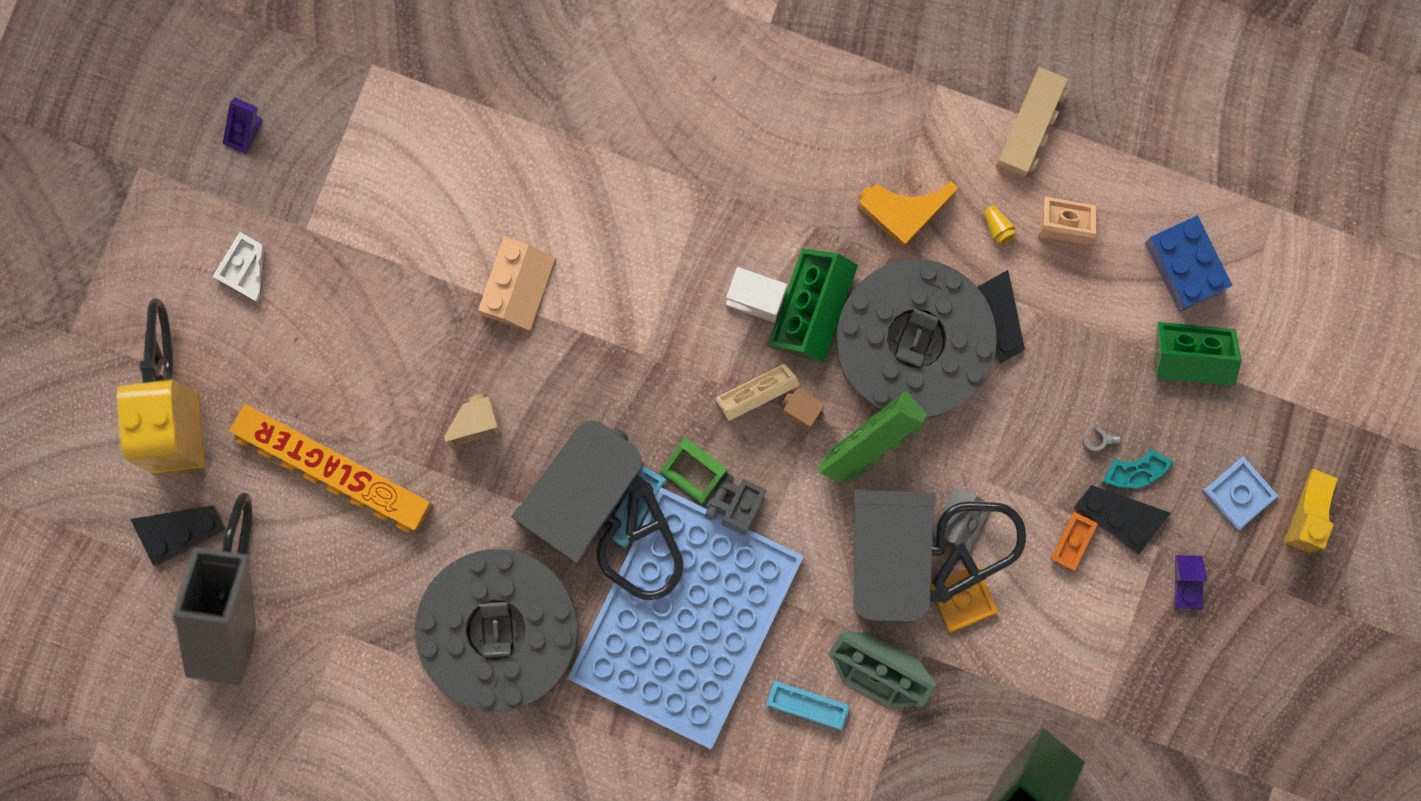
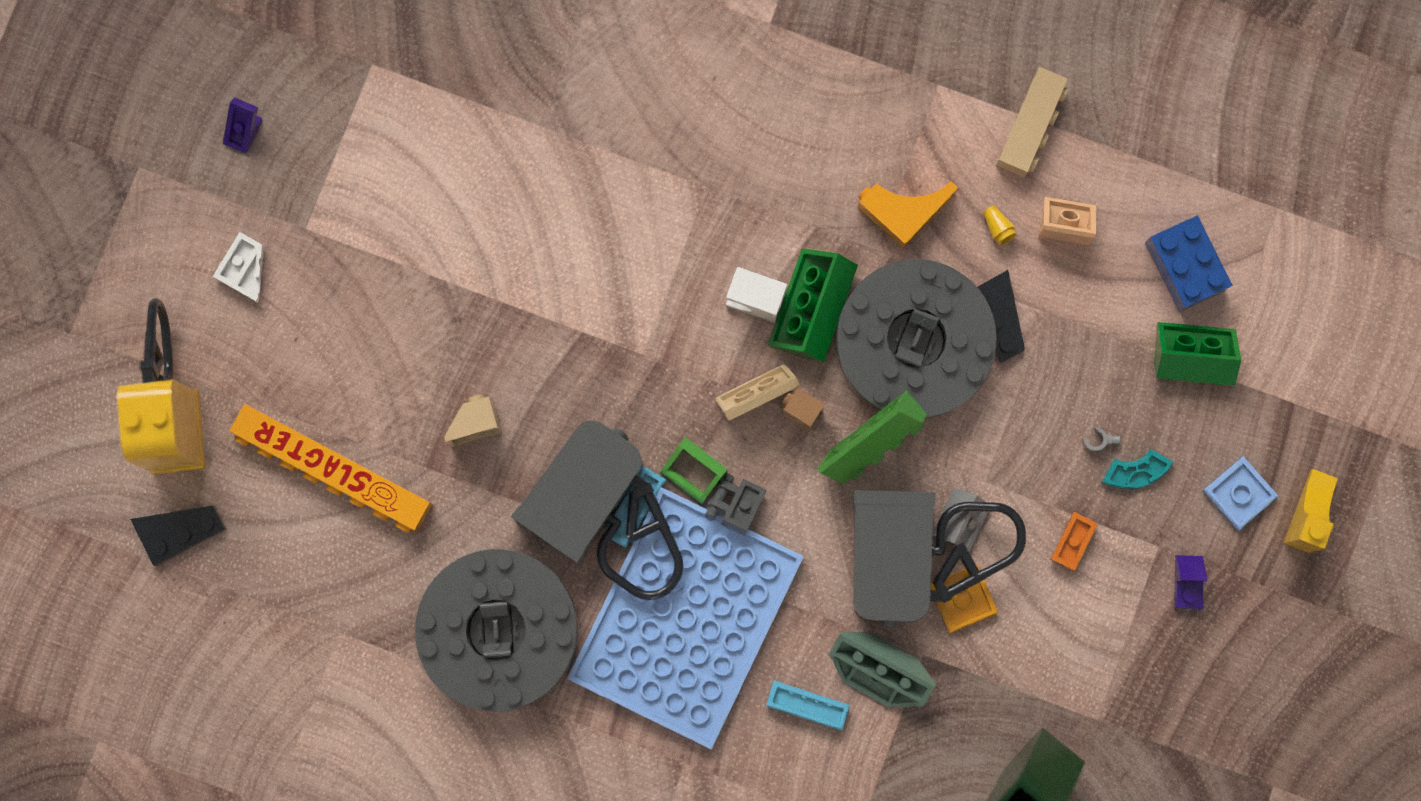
dark grey piece [172,492,256,685] -> none
light nougat slope [478,237,556,331] -> none
black wing [1074,485,1171,555] -> none

